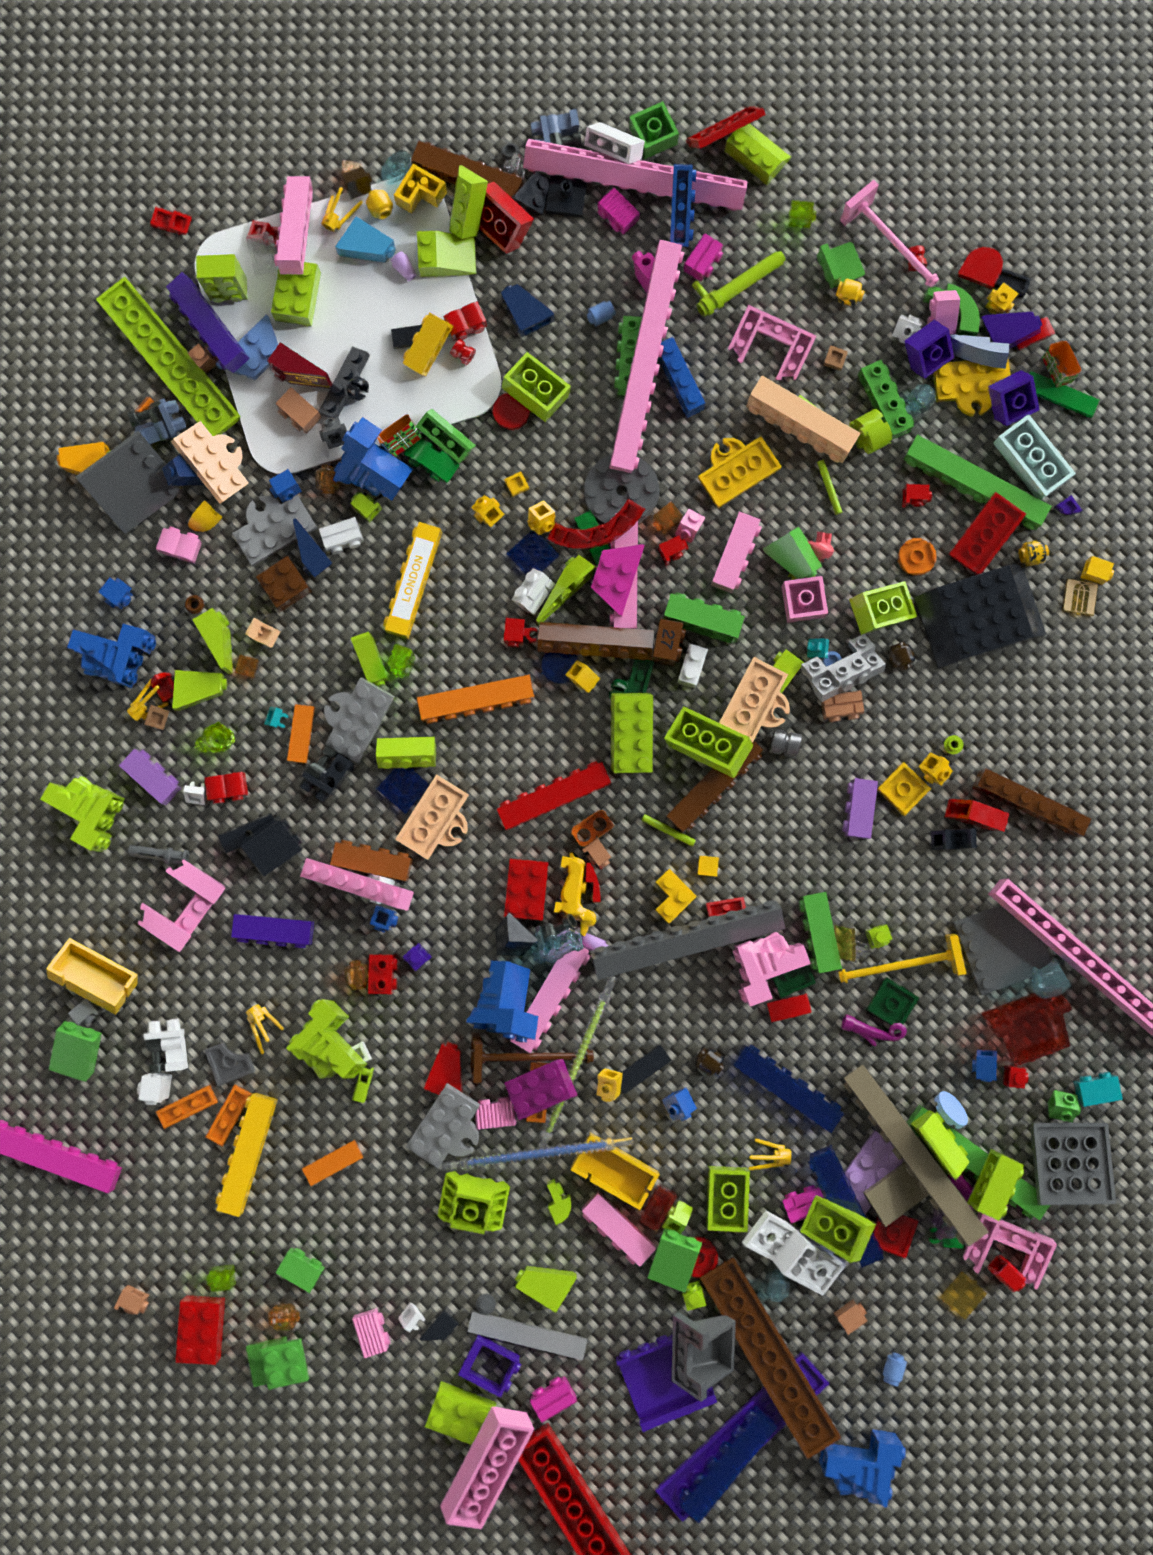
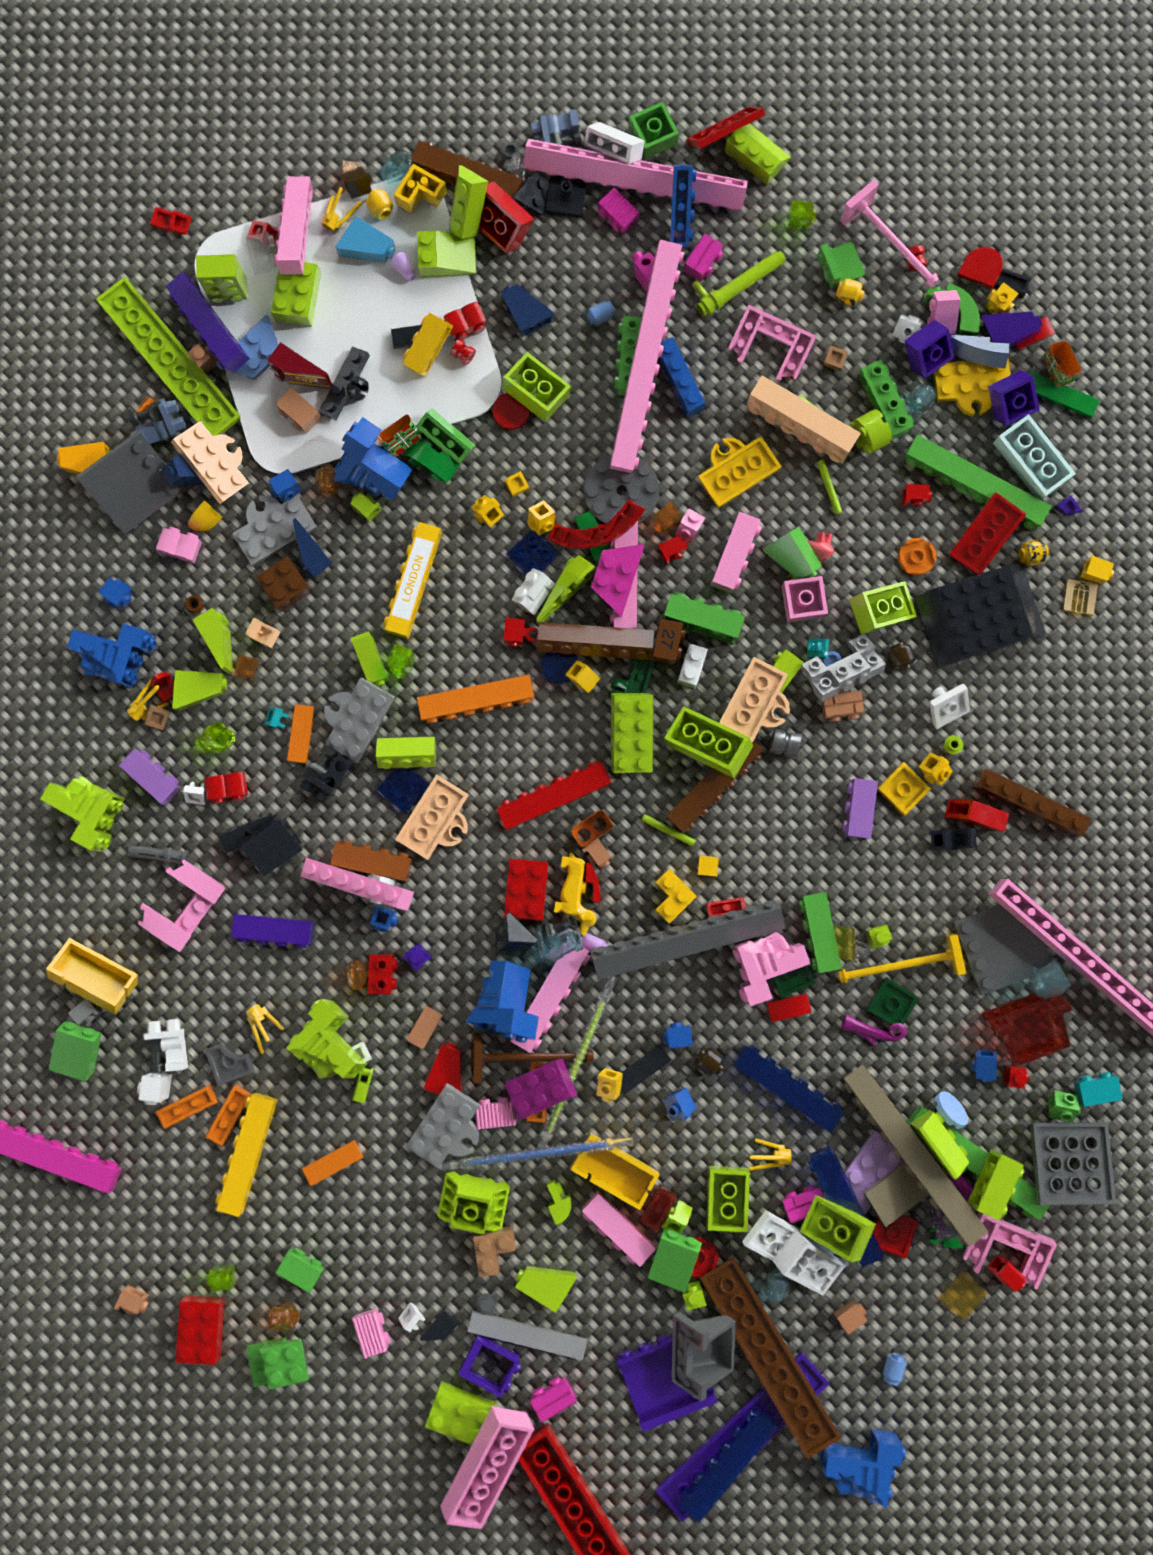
dark grey brick [319,417,347,449] -> none
white brick [319,517,364,555] -> none
none -> nougat tile [407,1006,443,1049]
none -> medium nougat brick [473,1226,516,1277]
none -> blue brick [663,1022,693,1048]
none -> white tile [929,684,970,729]

